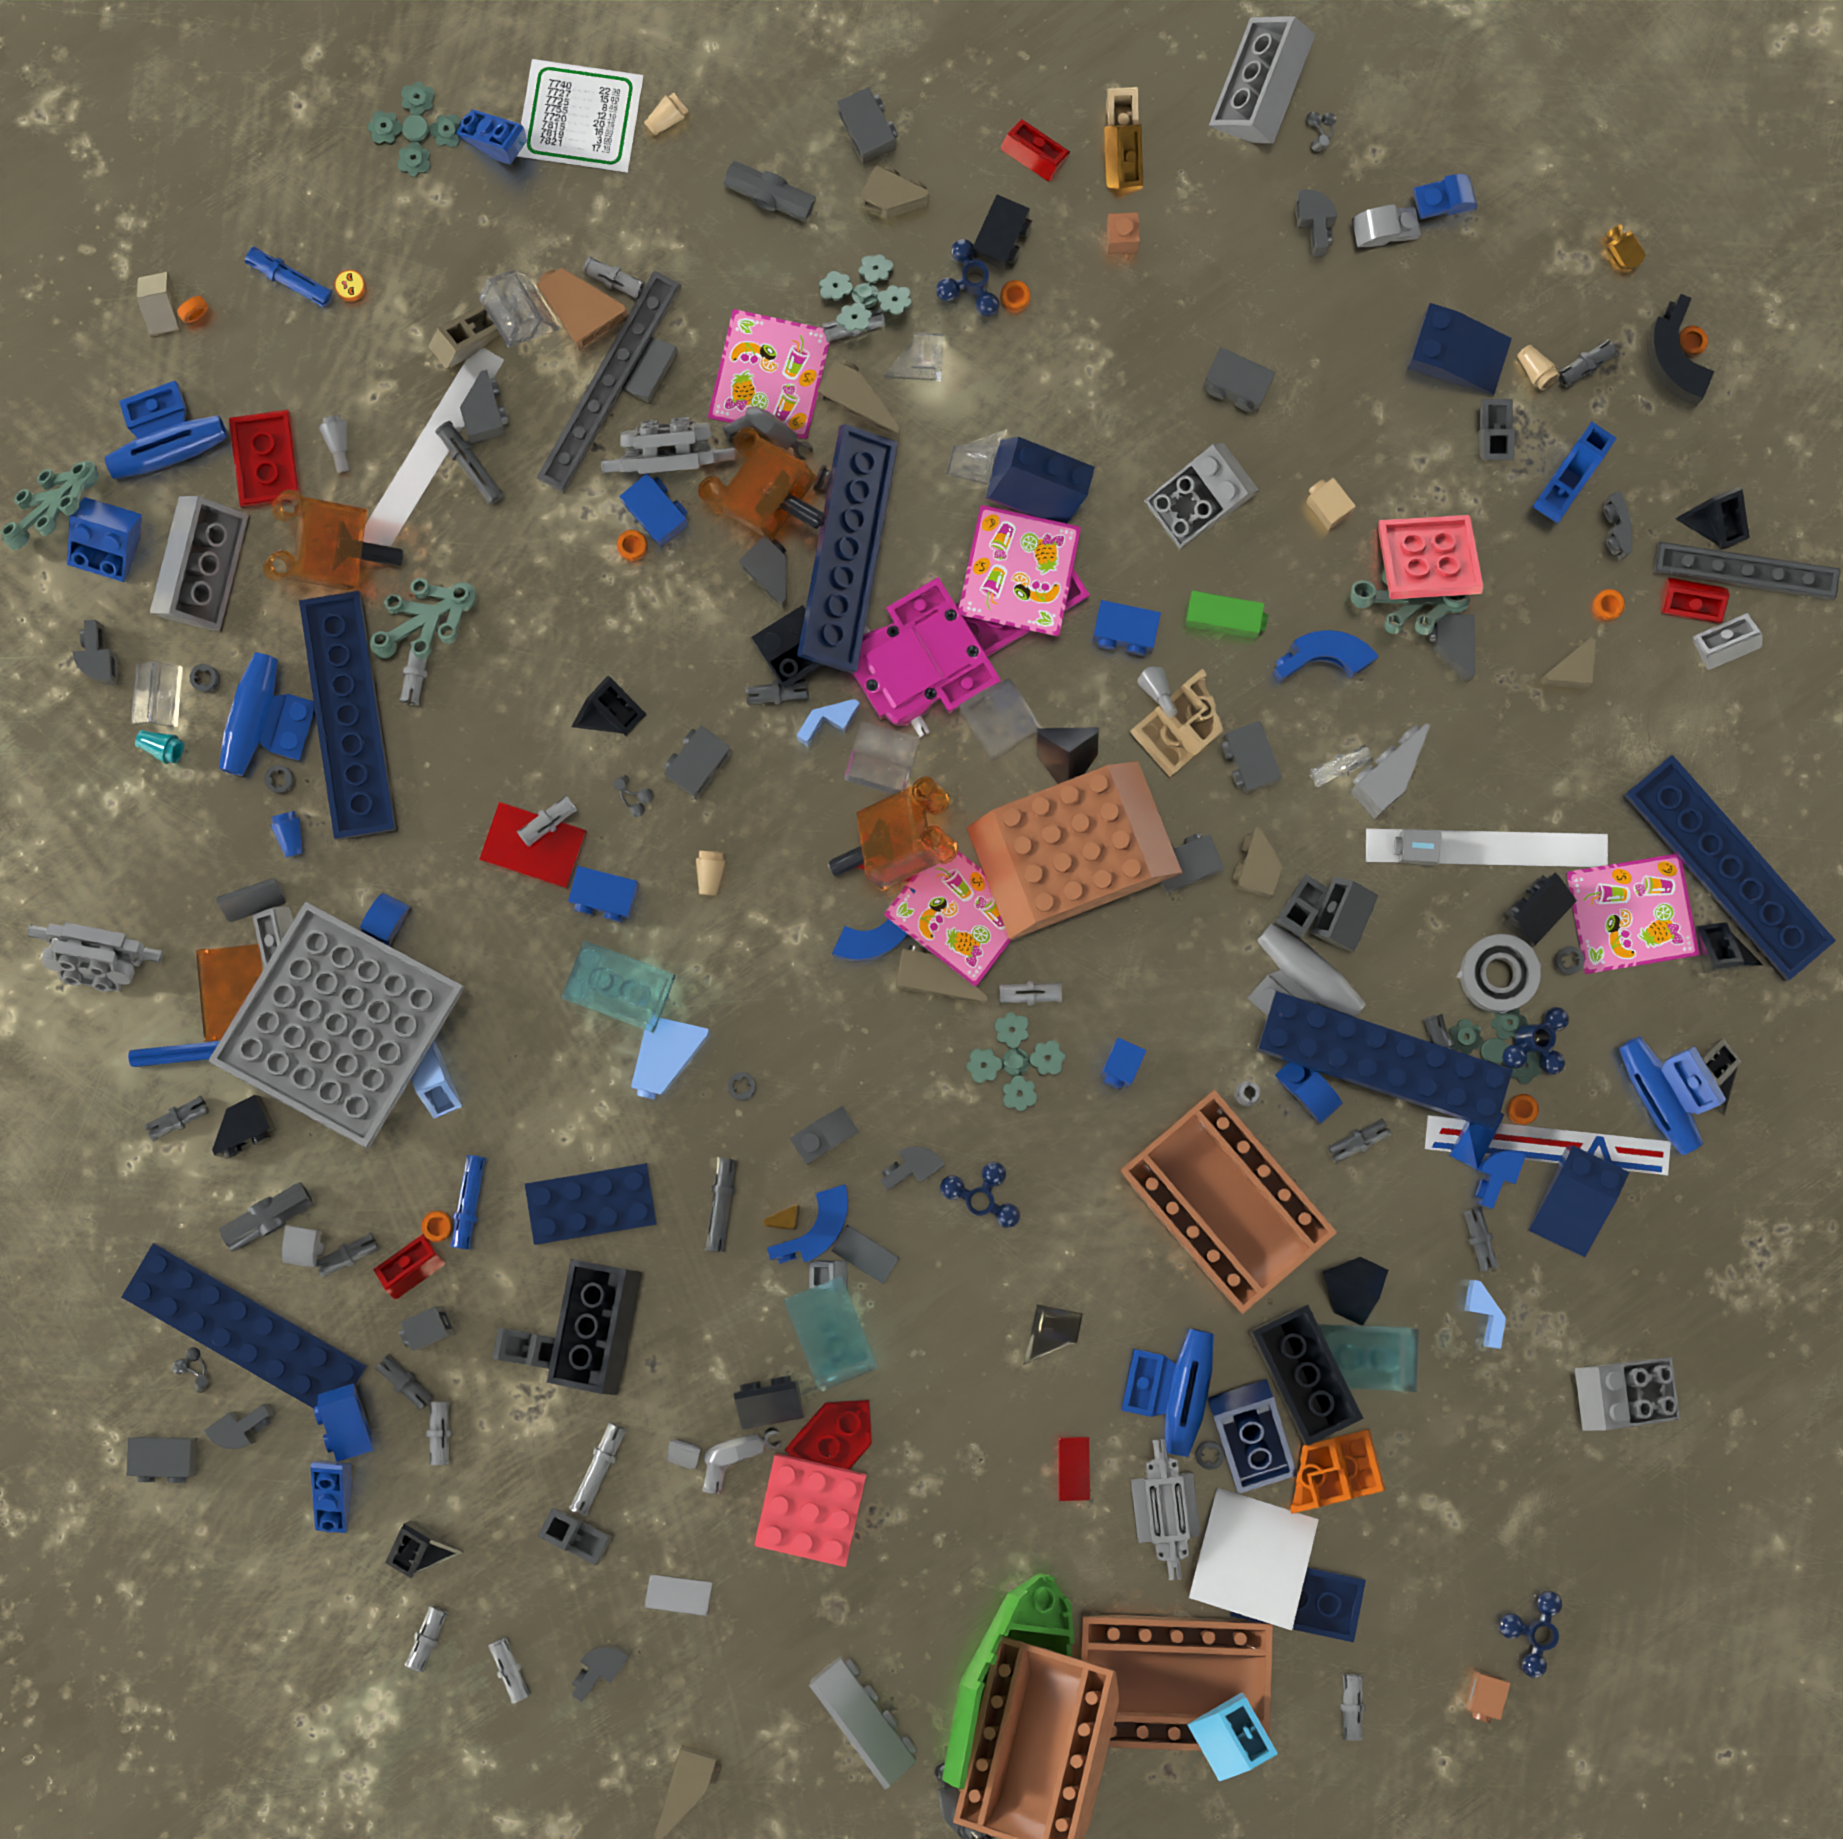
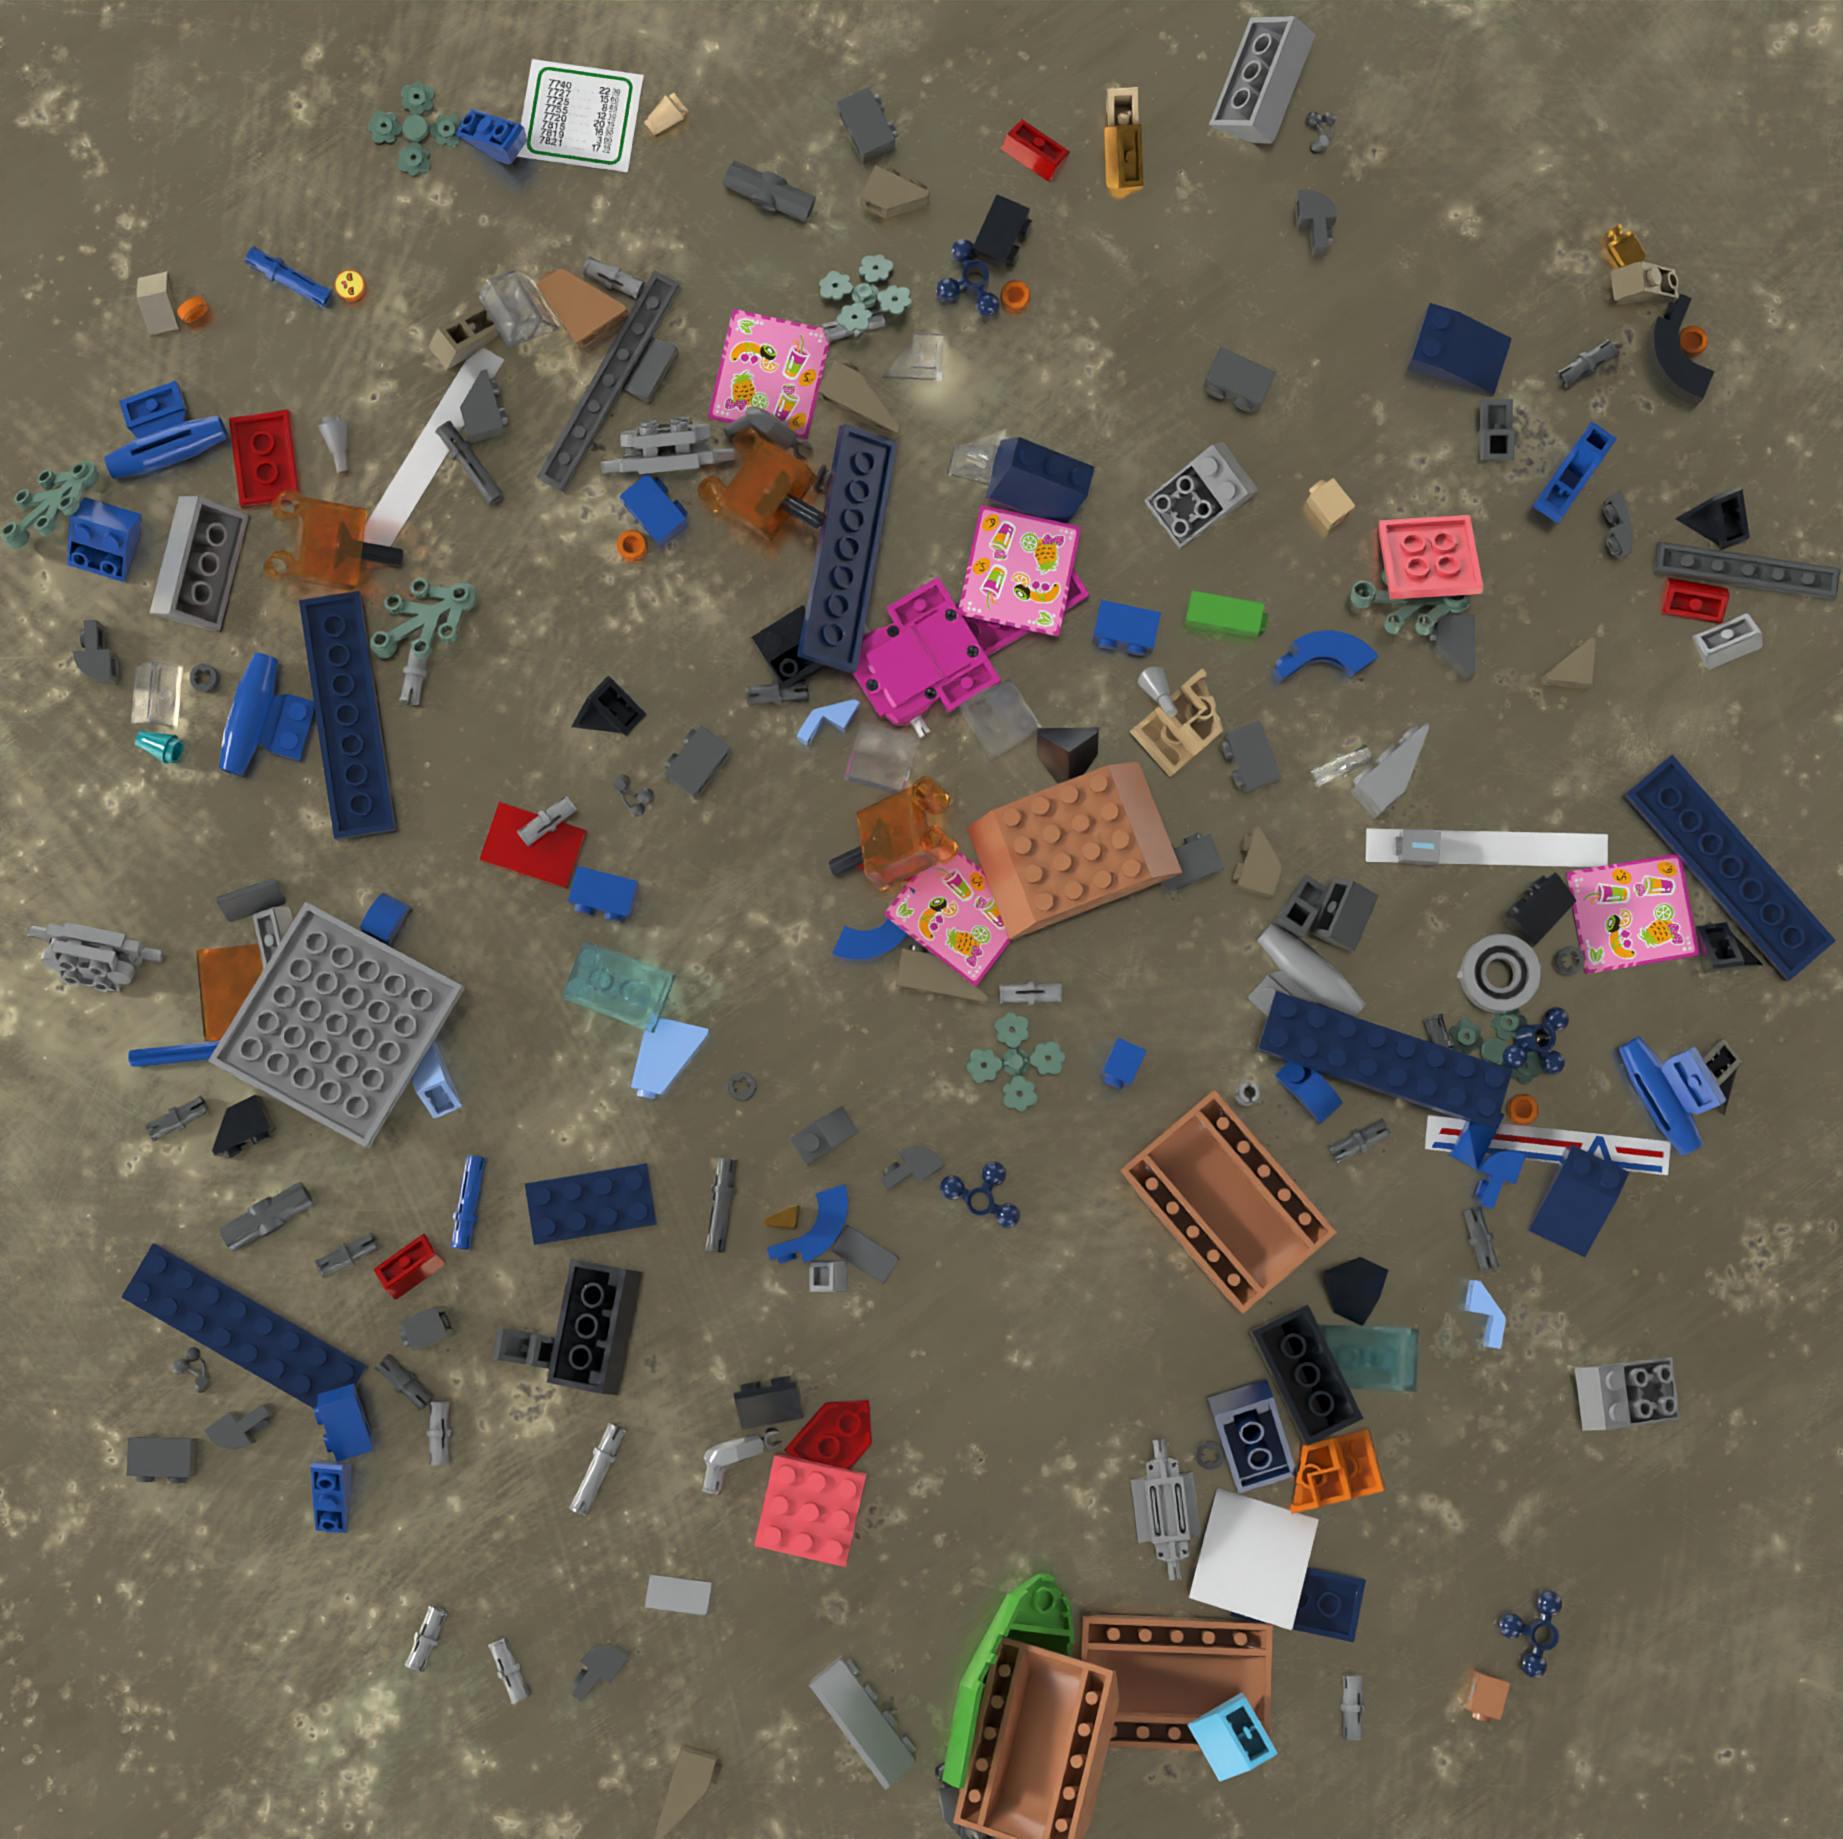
dark grey bush [264,765,294,793] -> none
blue cone [270,811,303,858] -> none
light grey brick [282,1226,325,1268] -> none
black slope [385,1520,464,1579] -> none
orange tile [421,1211,454,1242] -> none
dark grey brick [538,1508,612,1565] -> none
light grey slope [667,1438,703,1469] -> none
tan cone [696,850,726,895] -> none
dark grey slope [739,535,787,609] -> none
clear light blue slope [784,1276,878,1392] -> none
clear smoke slope [1023,1304,1083,1365] -> none
red slope [1058,1437,1090,1501] -> none
nougat brick [1106,212,1140,254] -> none
blue plate [1122,1328,1214,1457] -> none
light grey brick [1352,204,1421,247] -> none
blue brick [1413,174,1478,220] -> none
tan cone [1517,345,1560,390] -> none
orange tile [1593,589,1625,621] -> none
none -> dark tan slope [1610,261,1678,304]

